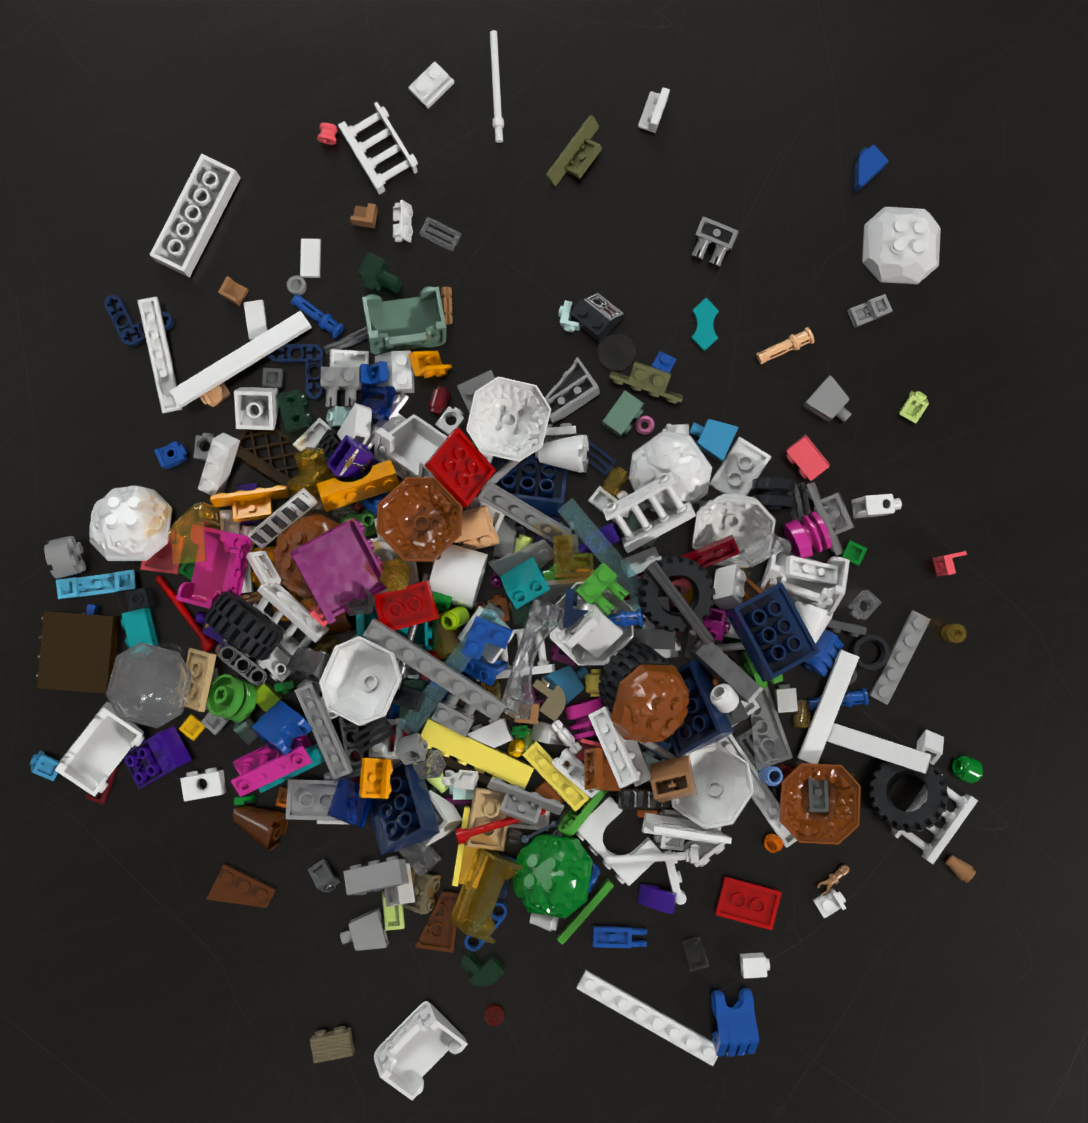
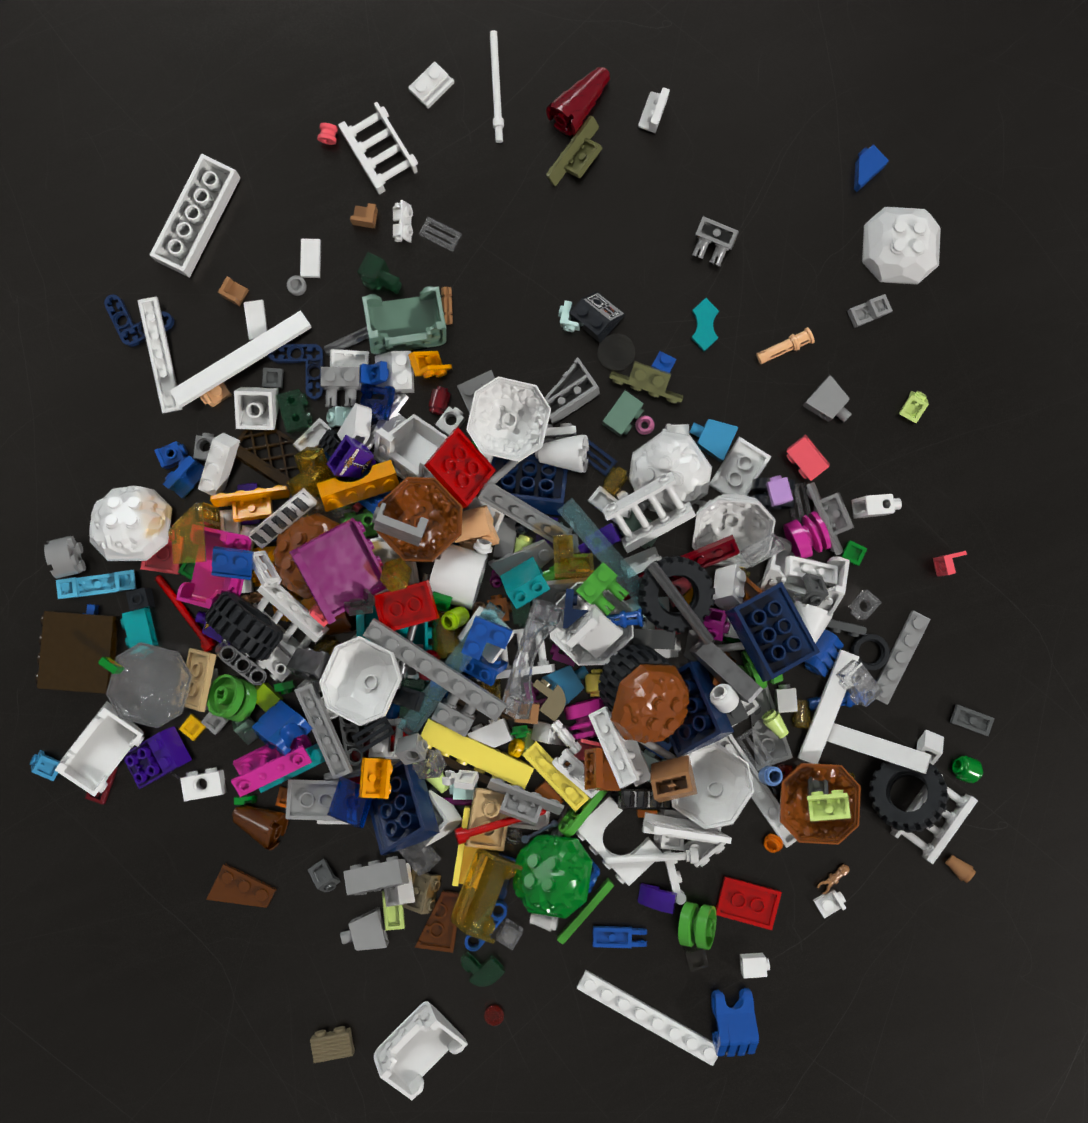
blue pin [291,294,345,339] -> none
clear yellow brick [942,624,967,643] -> none
none -> green tile [98,657,124,674]
none -> blue bracket [163,456,204,498]
none -> blue plate [211,546,254,580]
none -> light grey panel [372,502,429,547]
none -> white plate [473,539,493,555]
none -> clear brick [496,919,523,950]
none -> dark red cone [546,67,610,136]
none -> bright green wheel [678,902,717,950]
none -> yellowish green cone [762,709,789,739]
none -> lavender brick [766,475,793,507]
none -> dark grey bracket [802,573,829,606]
none -> yellowish green bracket [807,790,851,822]
none -> clear brick [836,660,883,707]
none -> dark grey plate [950,704,995,736]

